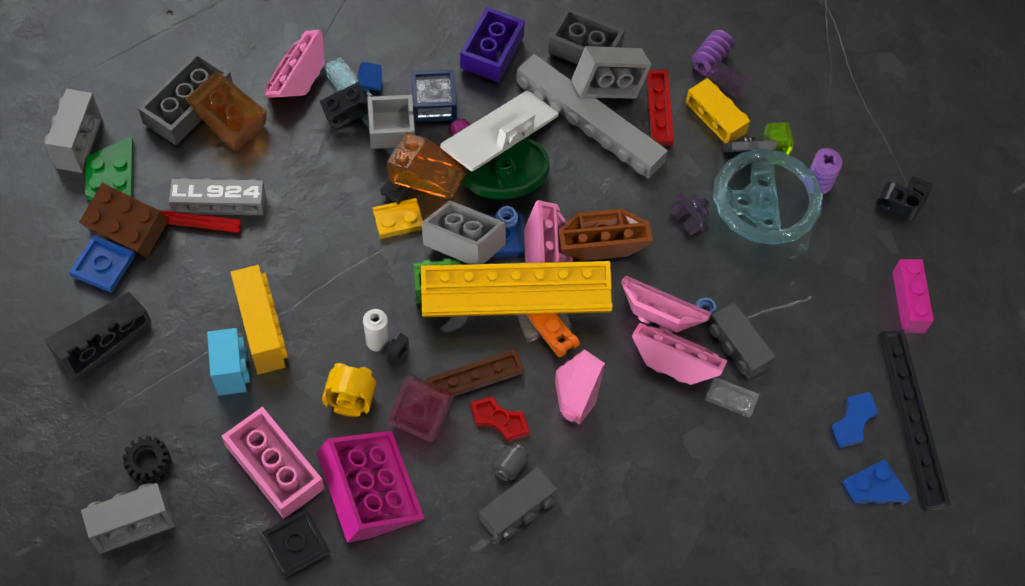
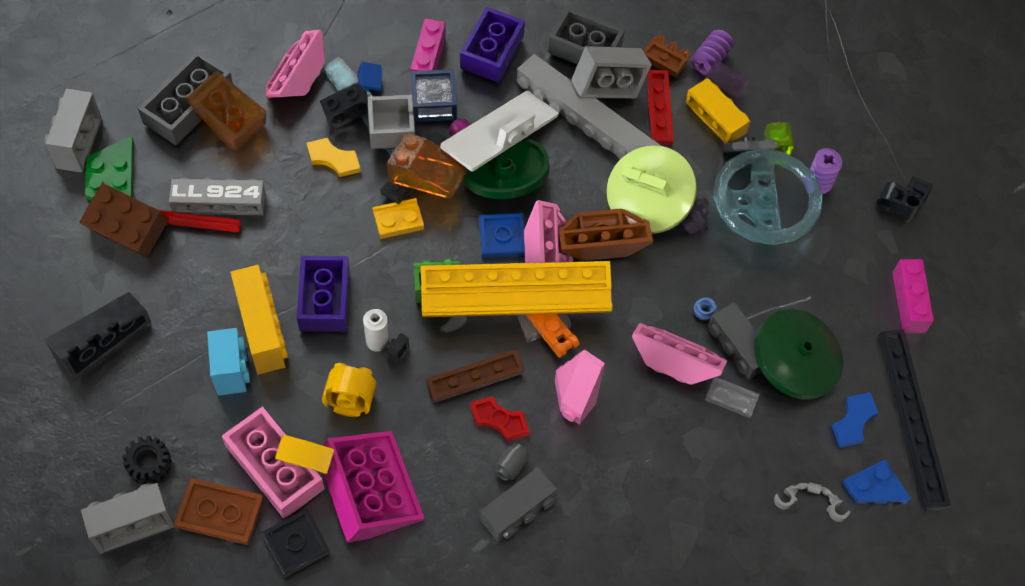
blue plate [69,235,135,293] -> none
clear pink brick [386,375,456,443] -> none
light grey brick [422,200,506,264] -> none
medium blue plate [495,206,518,228] -> none
bright pink wedge [621,276,712,333] -> none
none -> dark orange plate [174,478,264,545]
none -> yellow slope [275,434,334,474]
none -> dark purple brick [297,256,350,332]
none -> yellow tile [306,138,361,177]
none -> dark pink brick [410,18,446,72]
none -> yellowish green bracket [607,146,697,234]
none -> dark orange plate [643,35,690,78]
none -> dark green dish [754,309,843,400]
none -> light grey piece [774,482,851,522]

